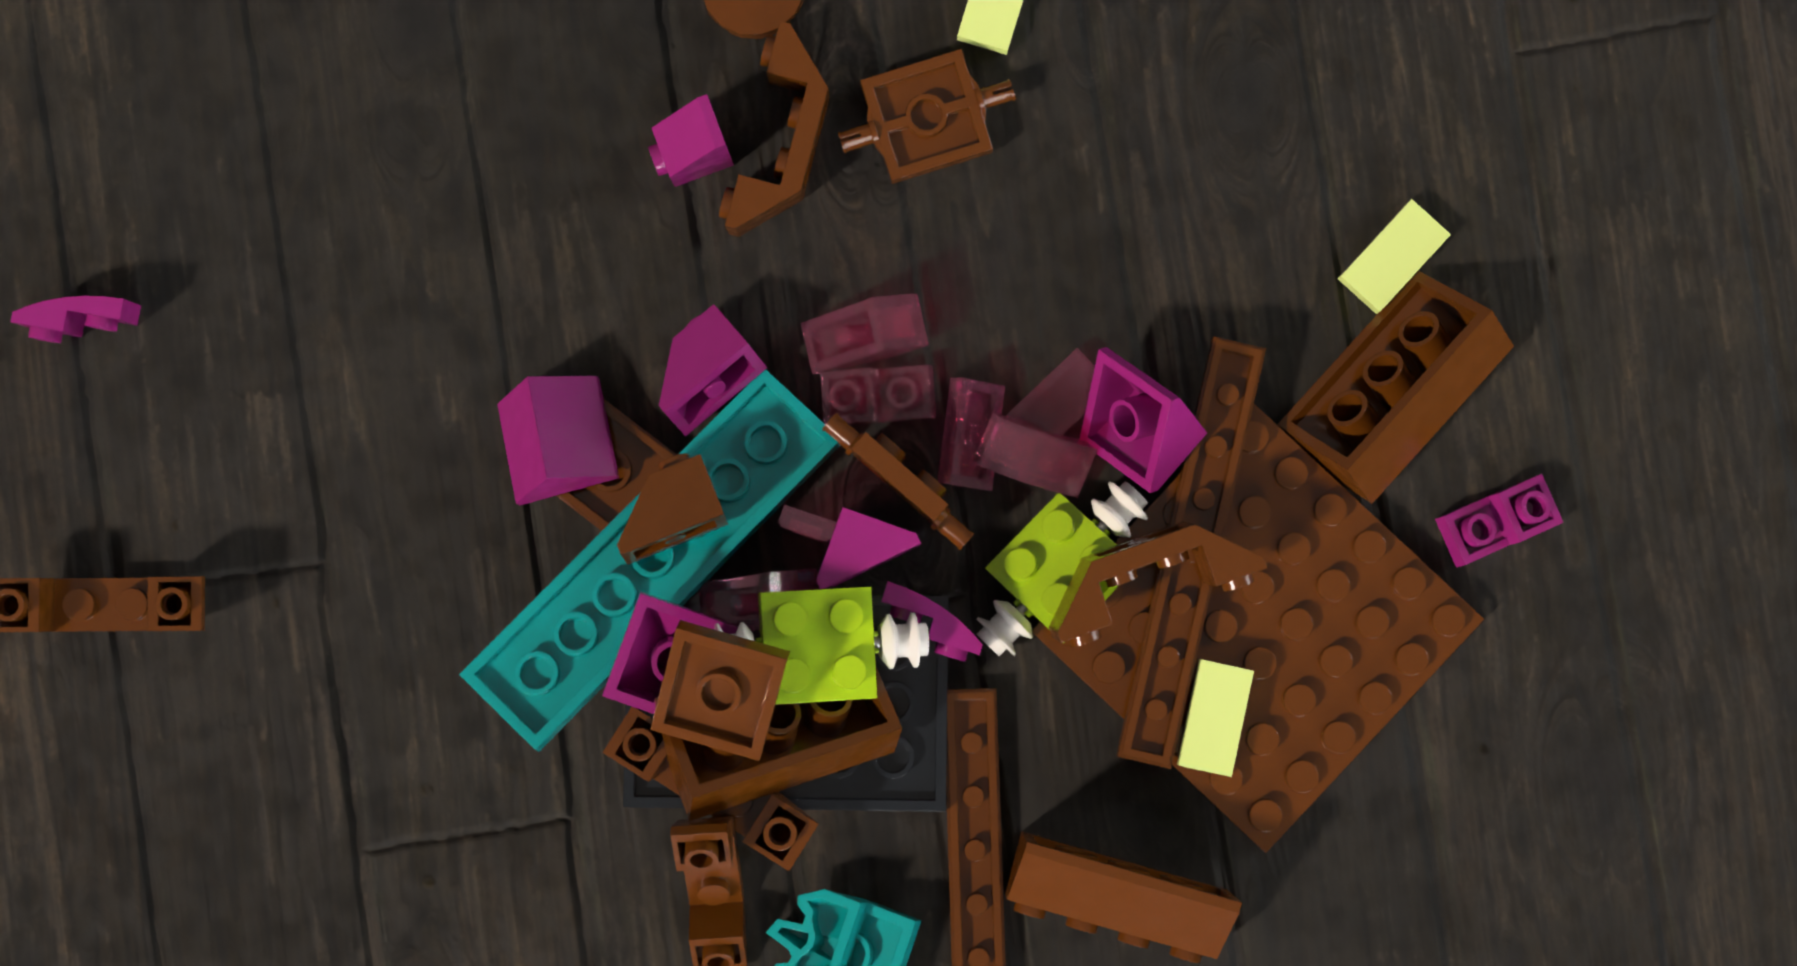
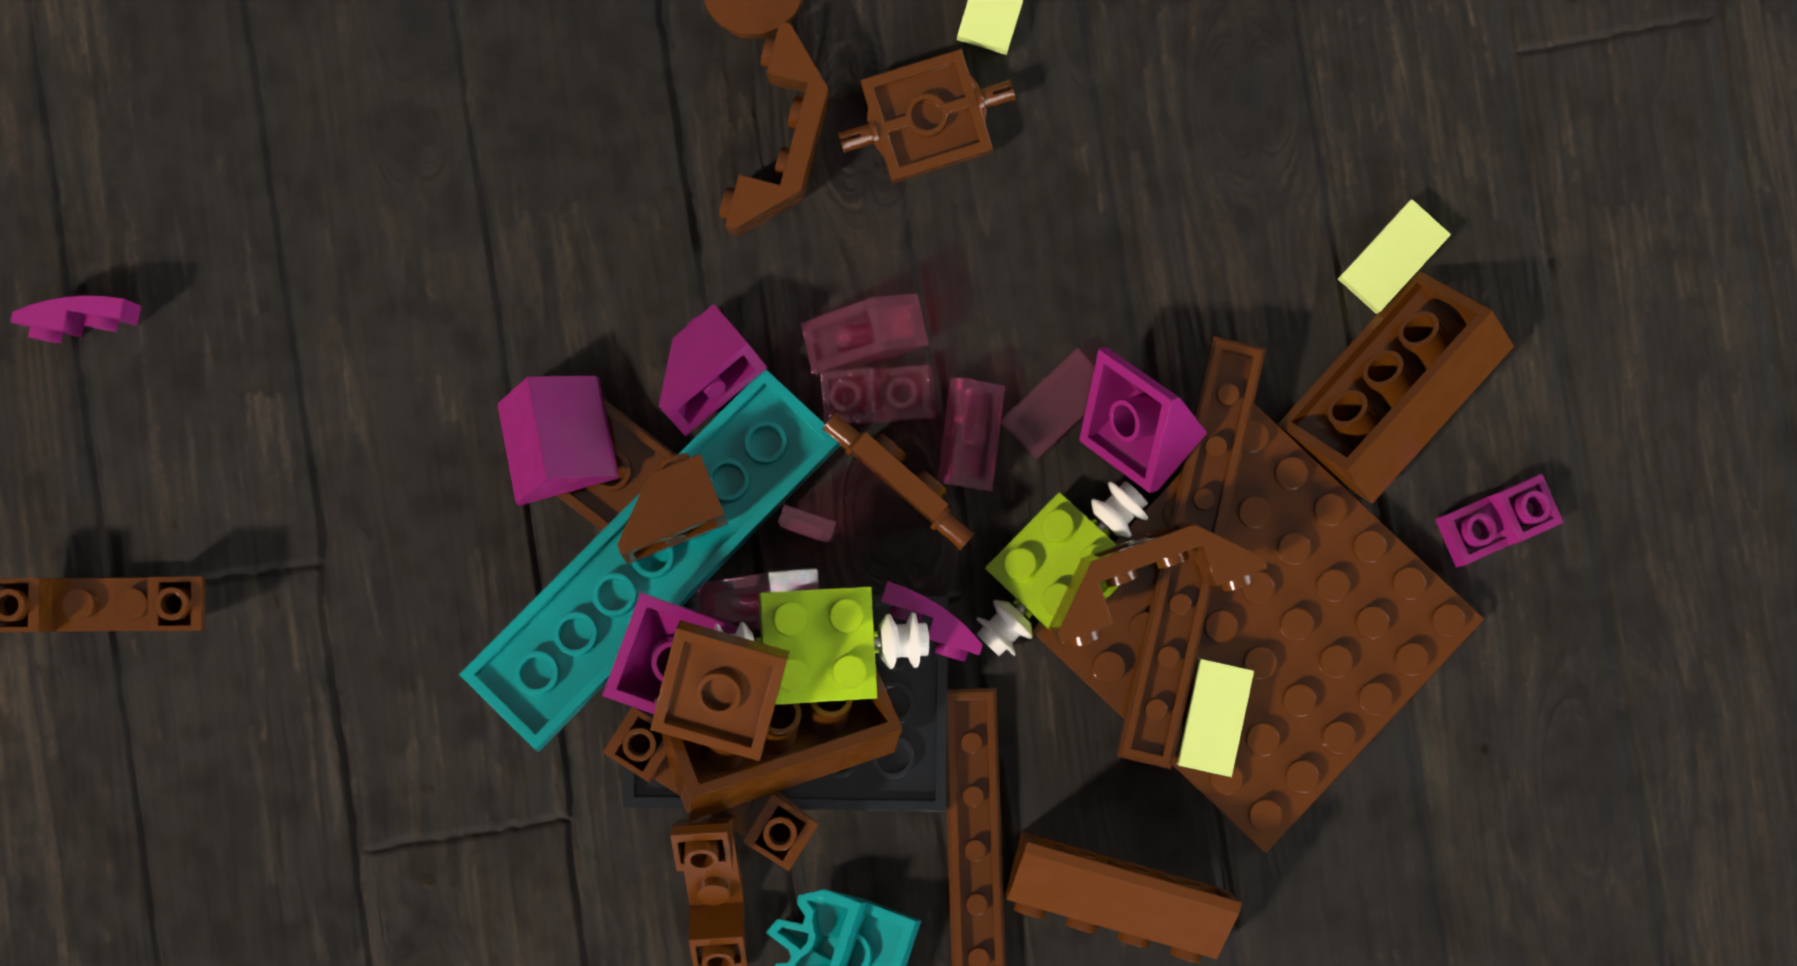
magenta slope [648,94,734,187] -> none
magenta slope [816,507,921,590] -> none
clear pink slope [973,413,1098,498] -> none

